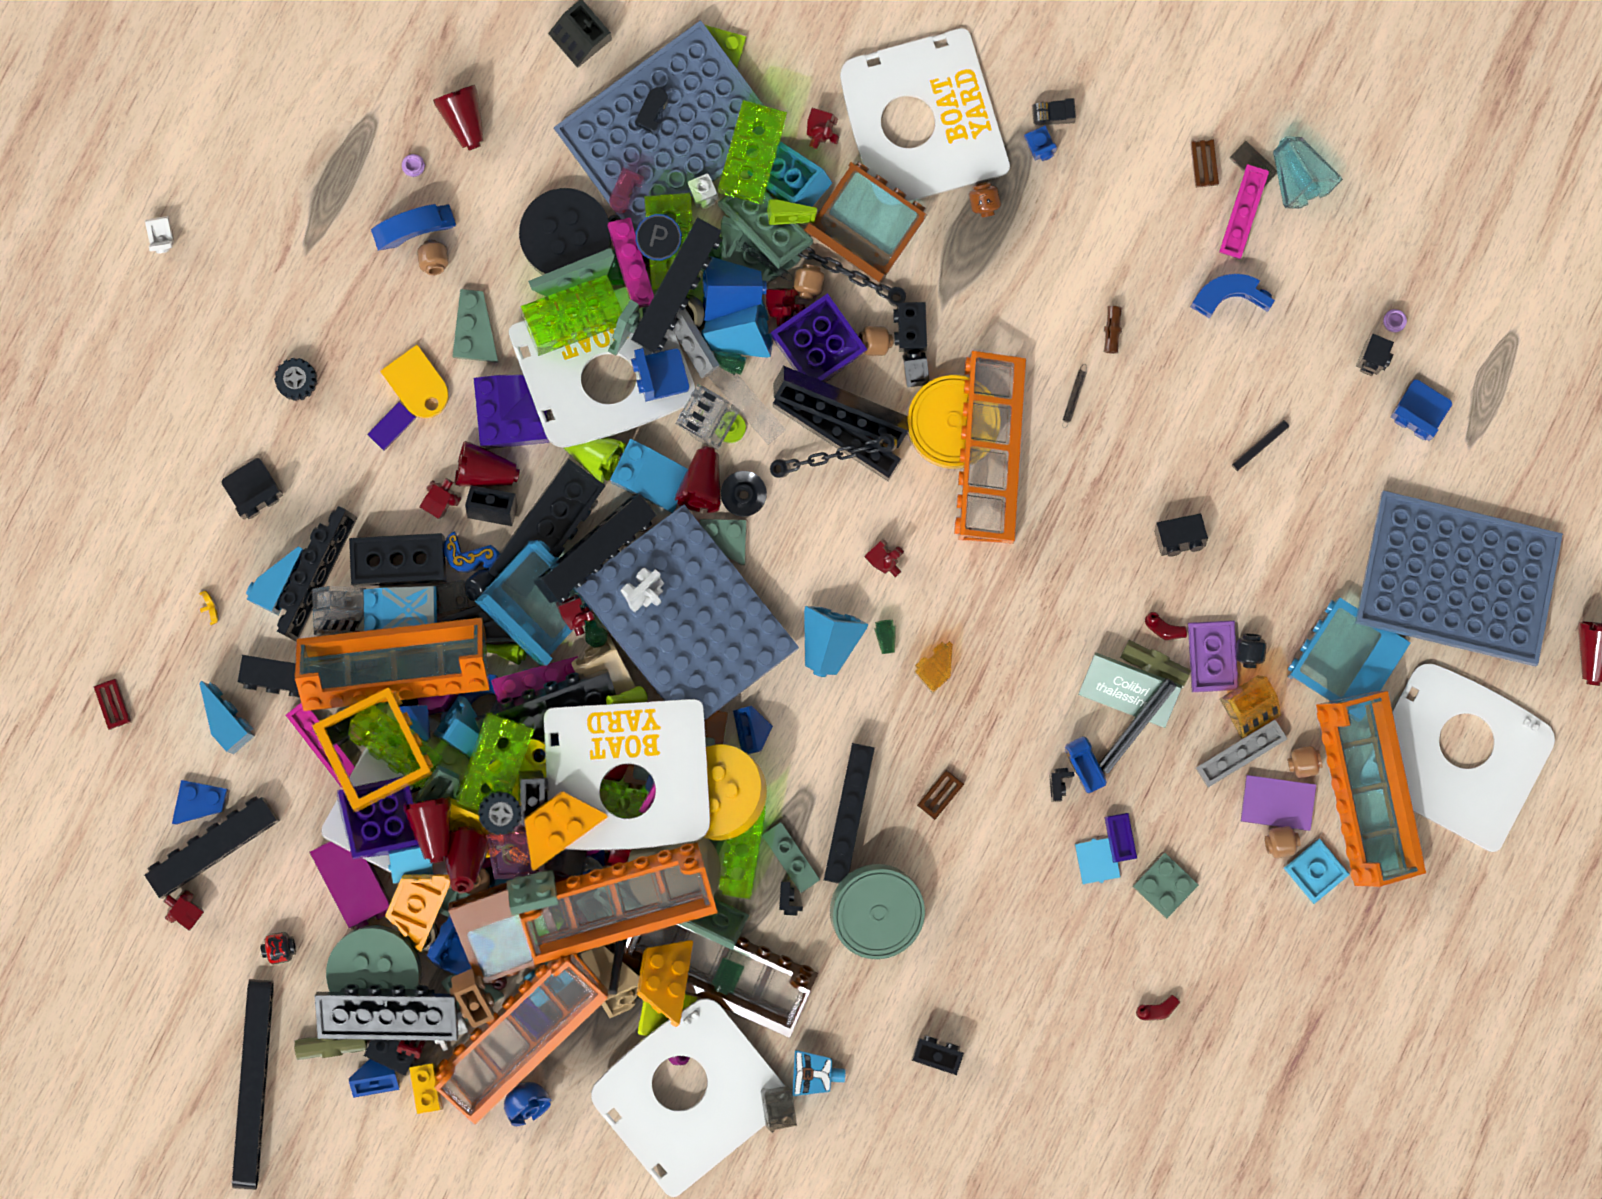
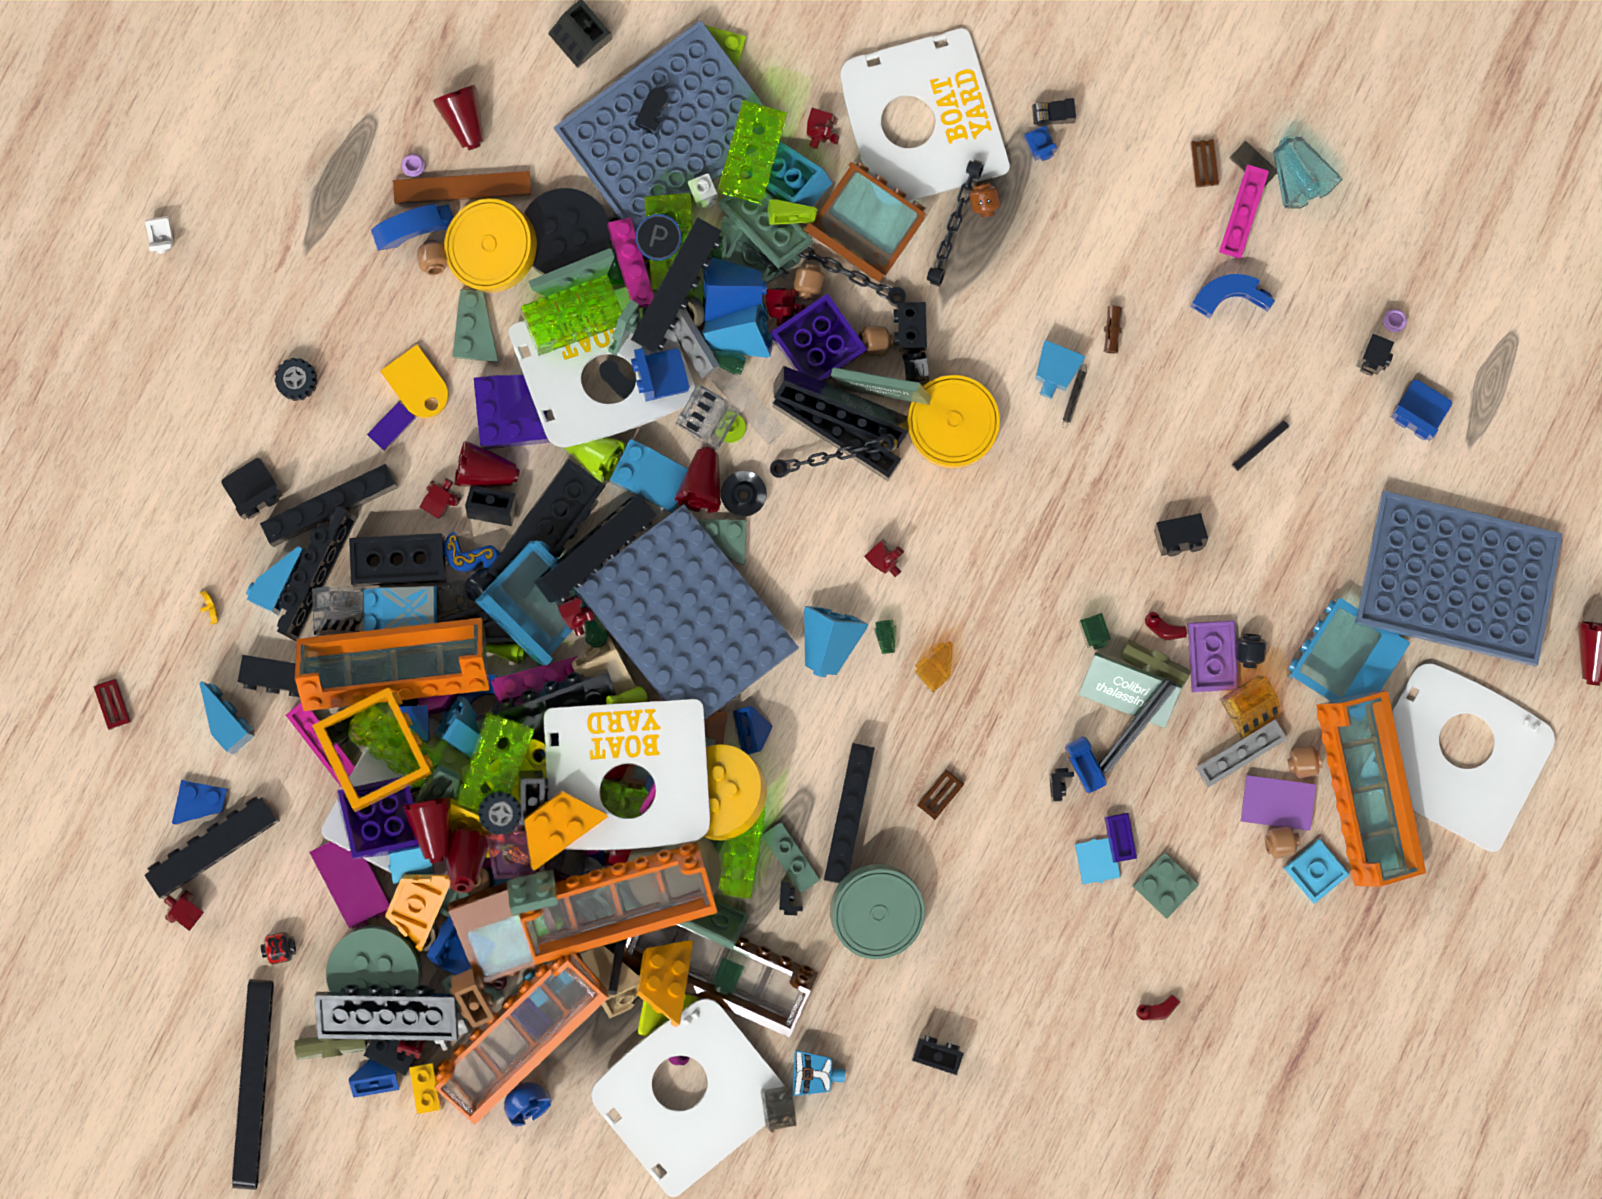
clear pink leg [609,168,645,214] -> none
white hips [621,568,664,612] -> none
window [954,351,1026,544] -> none
none -> black brick [260,464,398,547]
none -> dark orange tile [393,171,532,204]
none -> yellow brick [444,199,537,293]
none -> black leg [599,360,636,400]
none -> sand green tile [831,368,931,405]
none -> black piece [927,159,984,287]
none -> dark azure torso [1035,340,1085,399]
none -> clear green brick [1078,613,1111,650]

